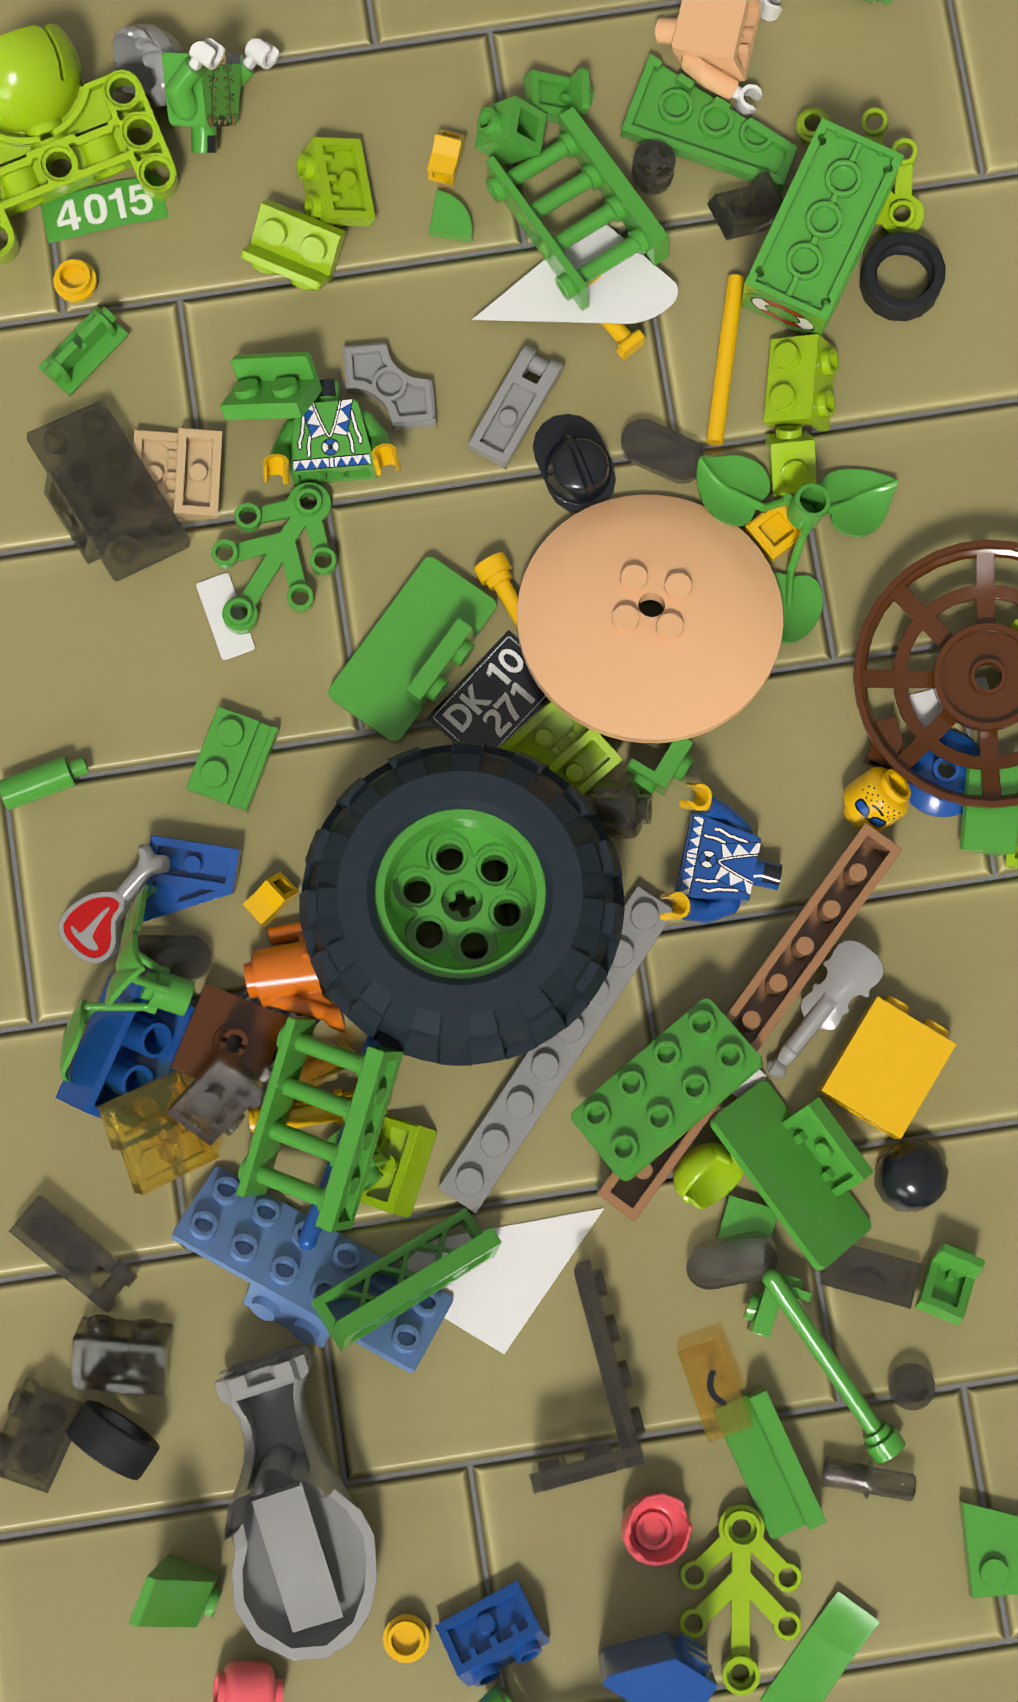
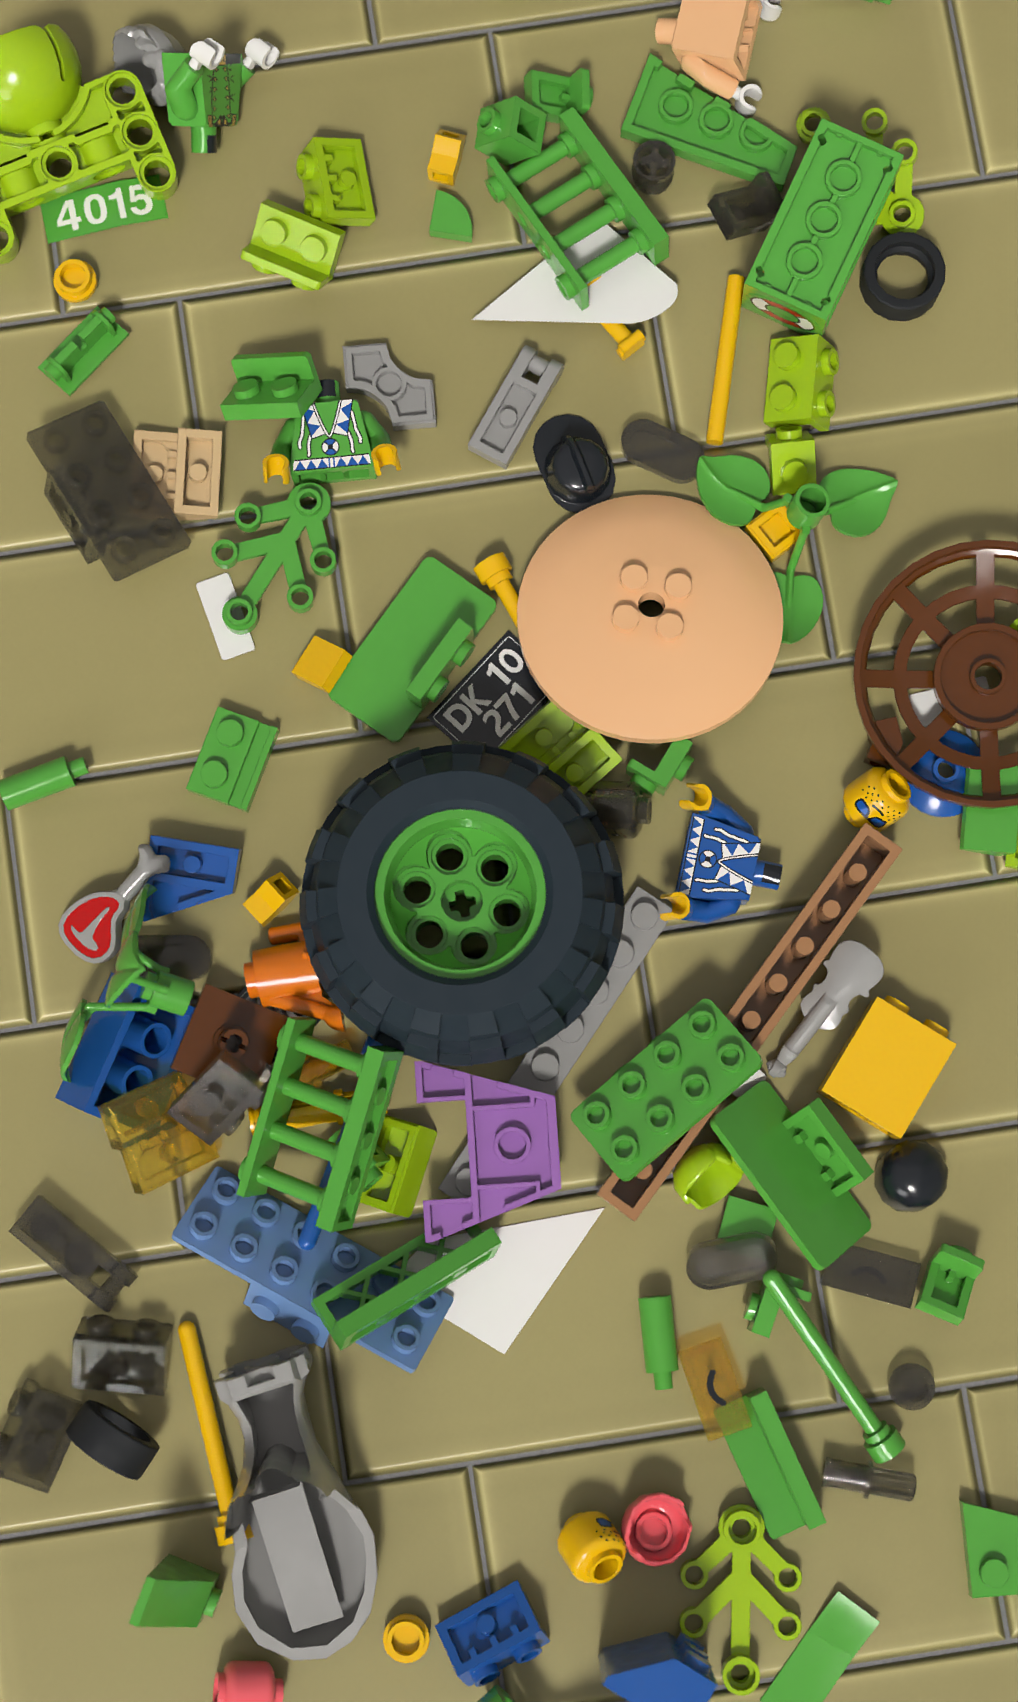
clear smoke bracket [529,1260,646,1494] -> none
none -> yellow piece [178,1321,254,1547]
none -> yellow tile [291,635,353,693]
none -> medium lavender wing [414,1061,562,1243]
none -> yellow head [557,1511,626,1584]
none -> bright green cylinder [638,1295,679,1390]

